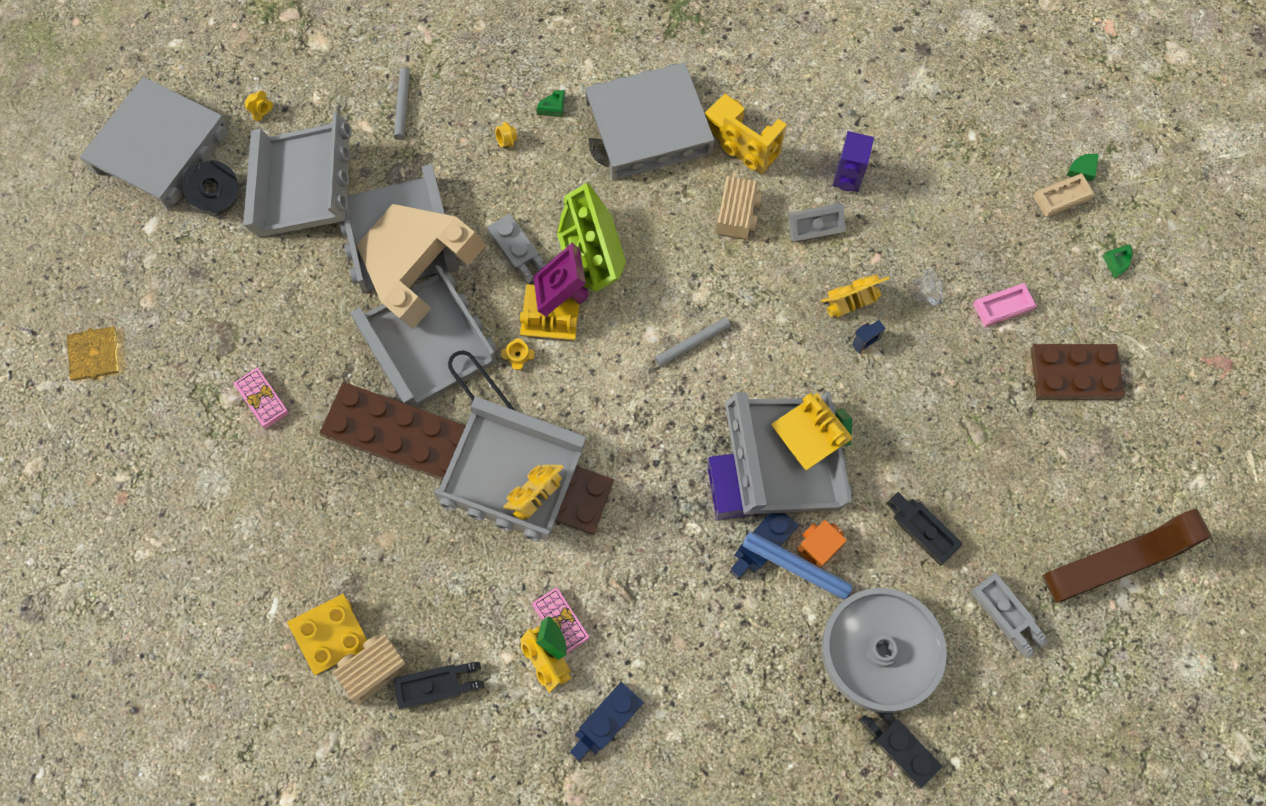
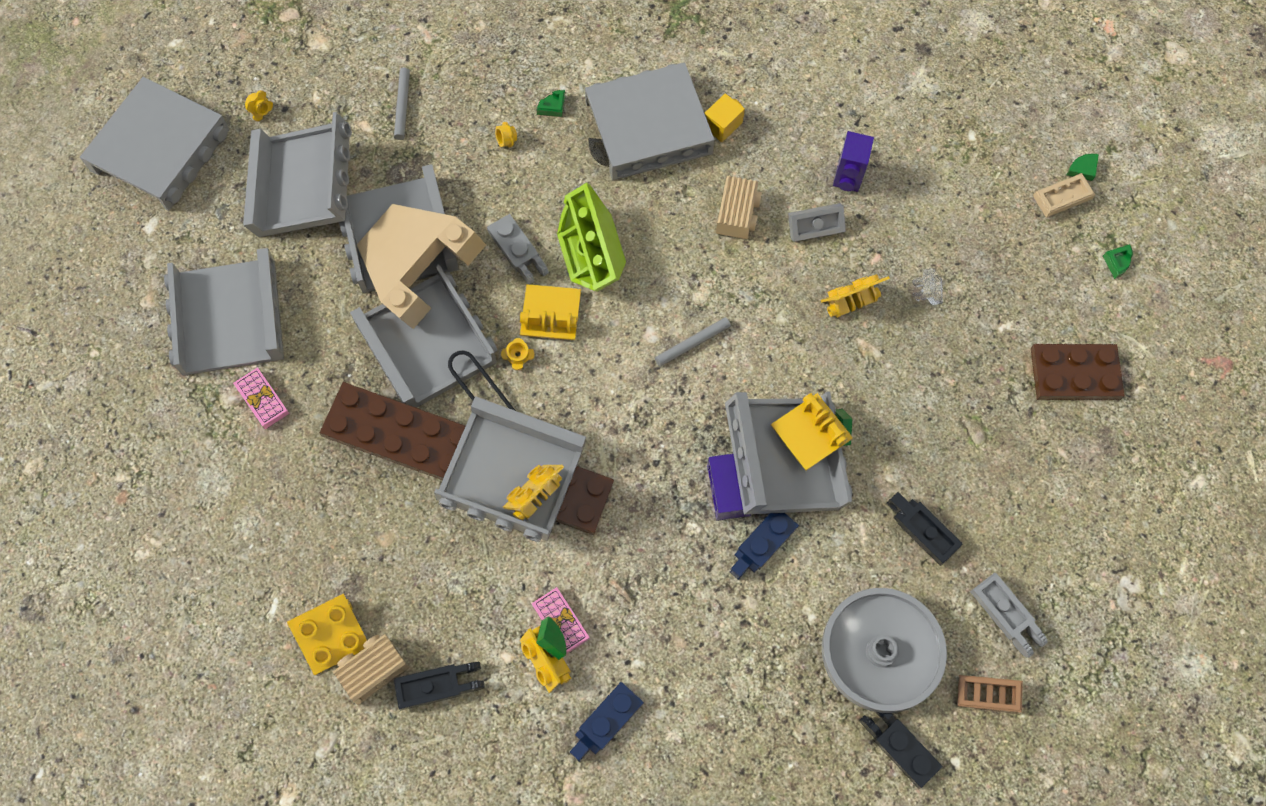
clear yellow piece [67,326,119,381] -> none
black plate [182,160,238,216] -> none
magenta tile [534,243,589,317] -> none
yellow bracket [720,114,787,174] -> none
medium blue axle [743,532,852,599] -> none
orange brick [797,520,847,568] -> none
dark blue plate [852,320,886,353] -> none
bright pink tile [973,283,1037,327] -> none
reddish brown beam [1042,508,1213,604] -> none
none -> light grey panel [164,248,284,376]
none -> medium nougat slope [957,675,1023,714]

